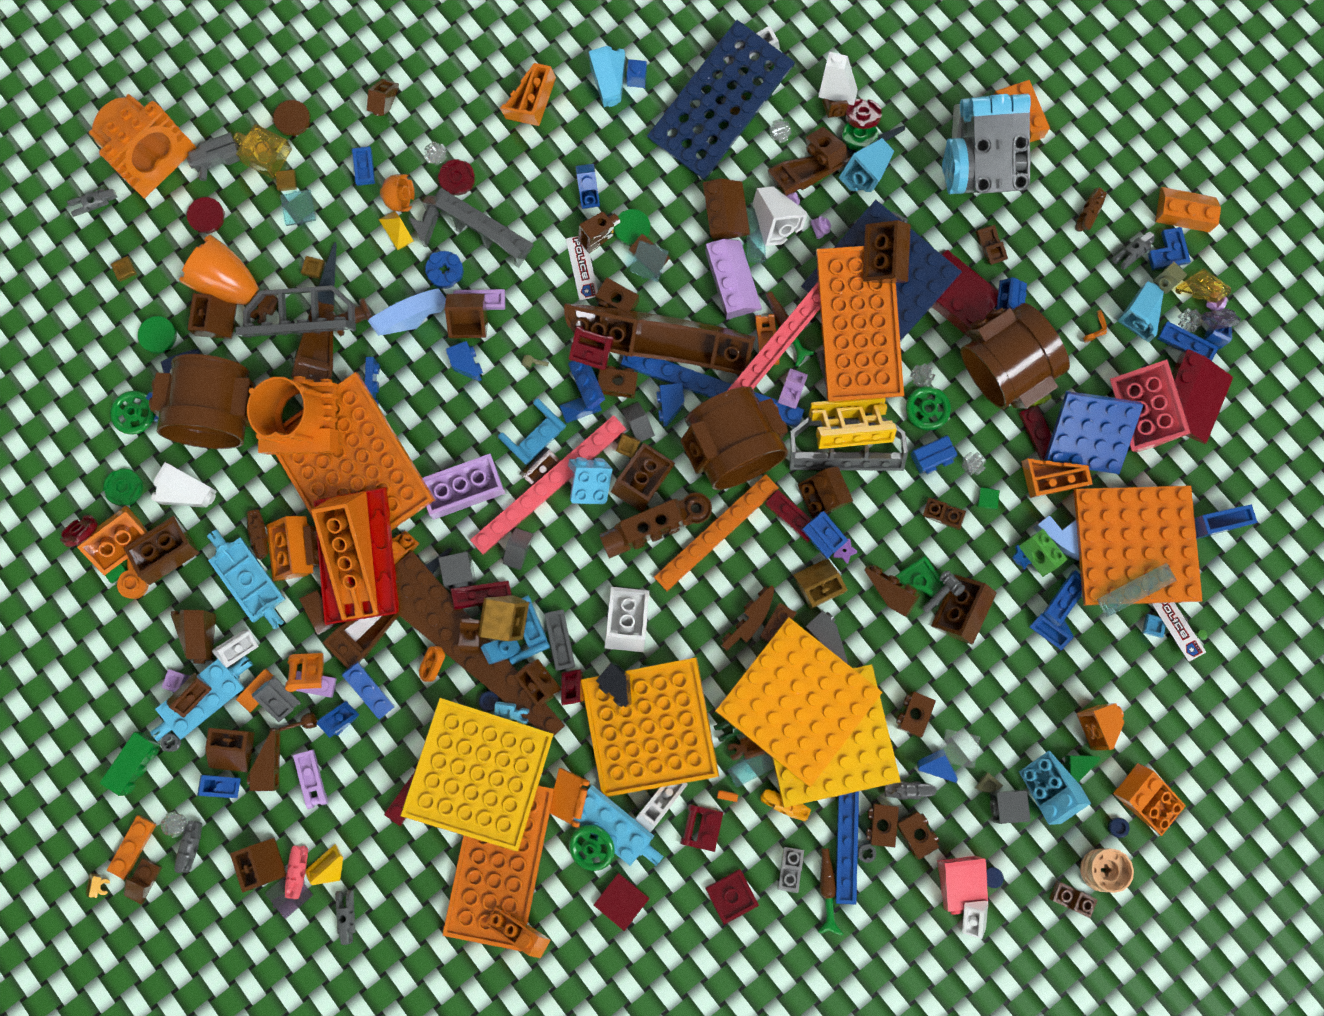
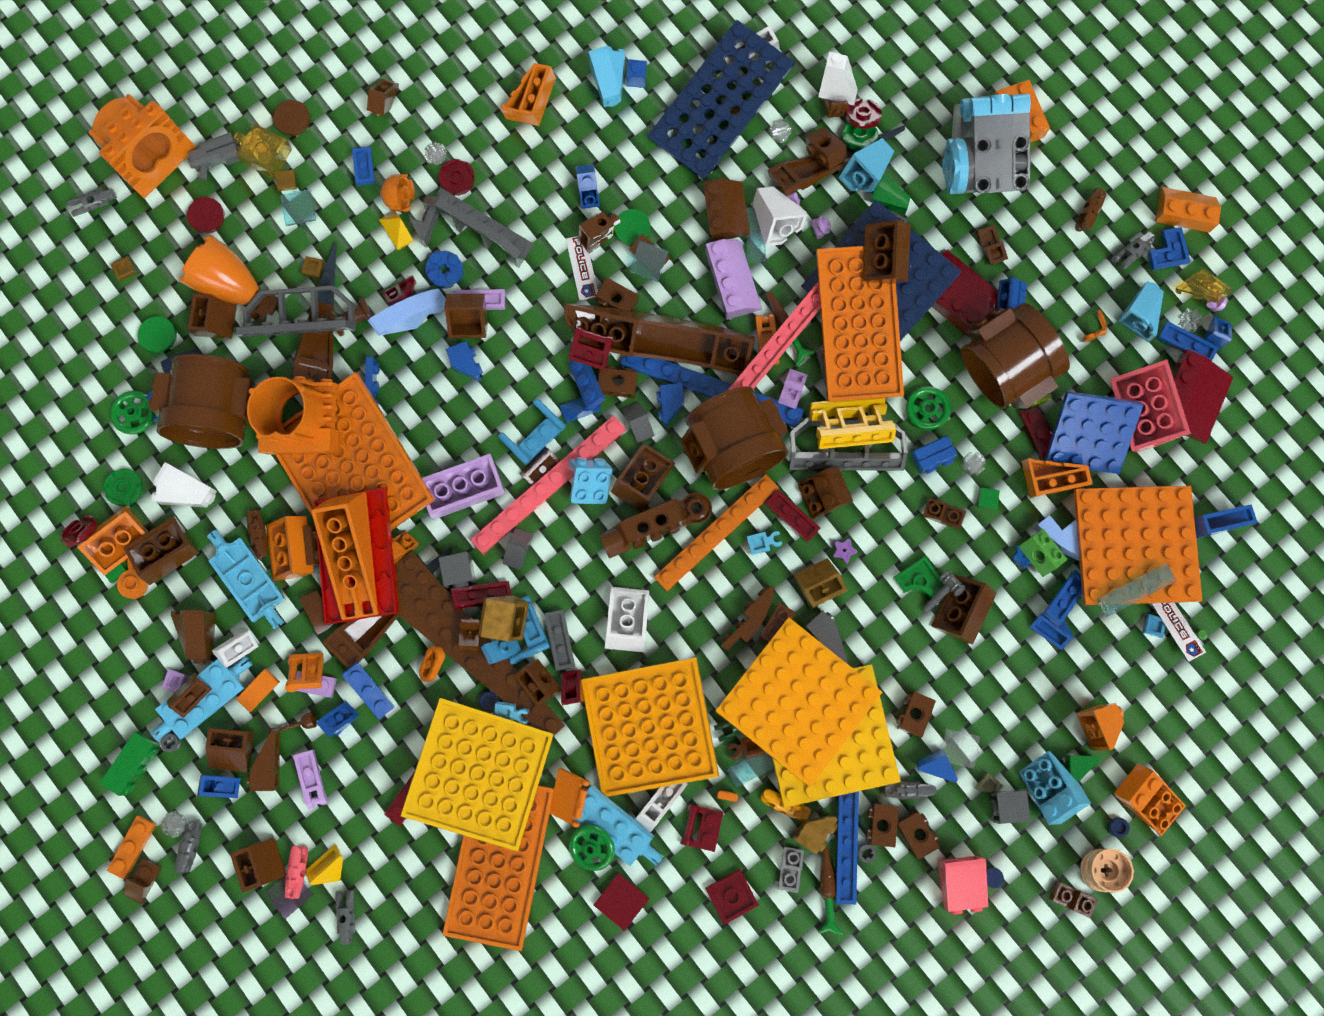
tile [86,874,110,898] -> none
dark grey plate [251,675,301,722] -> none
orange slope [485,906,550,958] -> none
olive hand [521,355,549,368] -> none
black slope [596,662,632,707] -> none
pearl gold tile [616,433,641,458] -> none
blue plate [801,511,848,559] -> none
reddish brown slope [864,565,921,617] -> none
clear gear [910,363,935,387] -> none
white slope [962,901,988,939] -> none
olive brick [1153,262,1187,294] -> none
plate [1201,309,1241,329] -> none
none -> dark red wing [382,275,417,307]
none -> medium azure plate [746,531,783,556]
none -> pearl gold slope [792,815,838,854]
none -> green slope [871,173,911,215]

